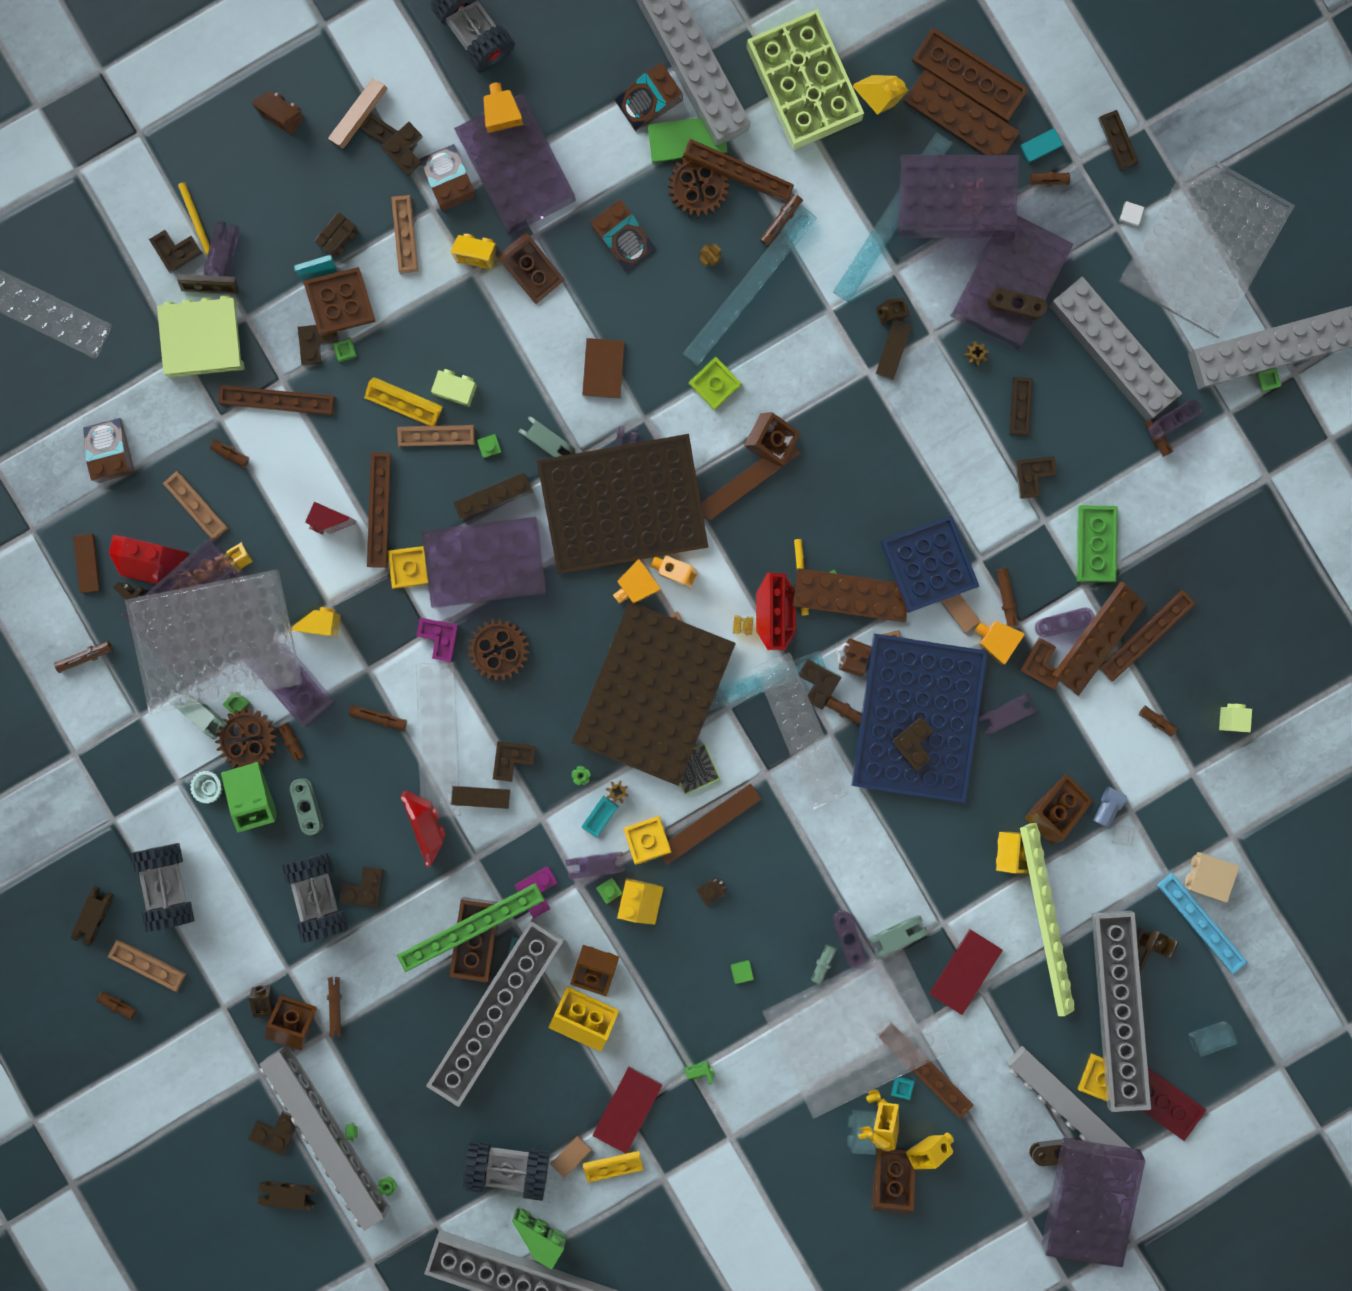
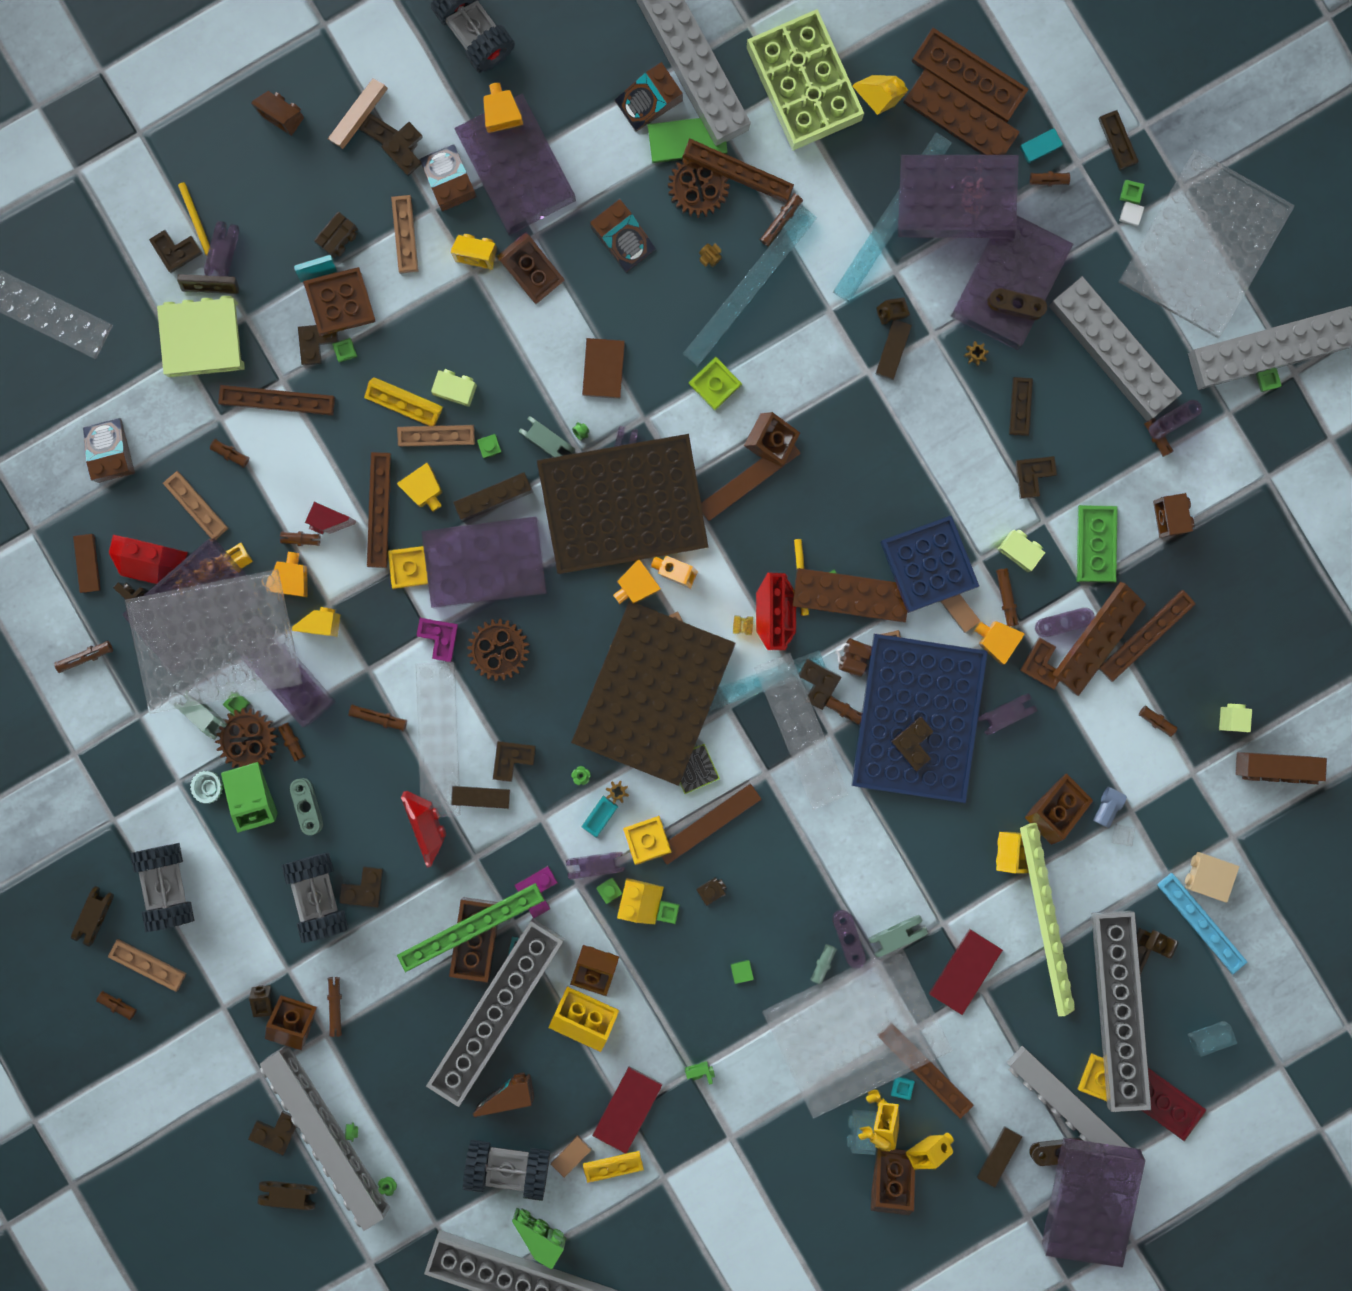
none -> light orange torso [267,552,308,597]
none -> reddish brown pin [280,531,321,546]
none -> yellow torso [397,463,443,512]
none -> reddish brown slope [473,1073,535,1117]
none -> bright green plate [572,422,589,441]
none -> bright green tile [657,901,679,924]
none -> dark brown tile [977,1126,1022,1188]
none -> yellowish green brick [997,530,1045,572]
none -> bright green plate [1120,180,1144,205]
none -> reddish brown brick [1153,493,1194,538]
none -> reddish brown brick [1236,752,1327,785]

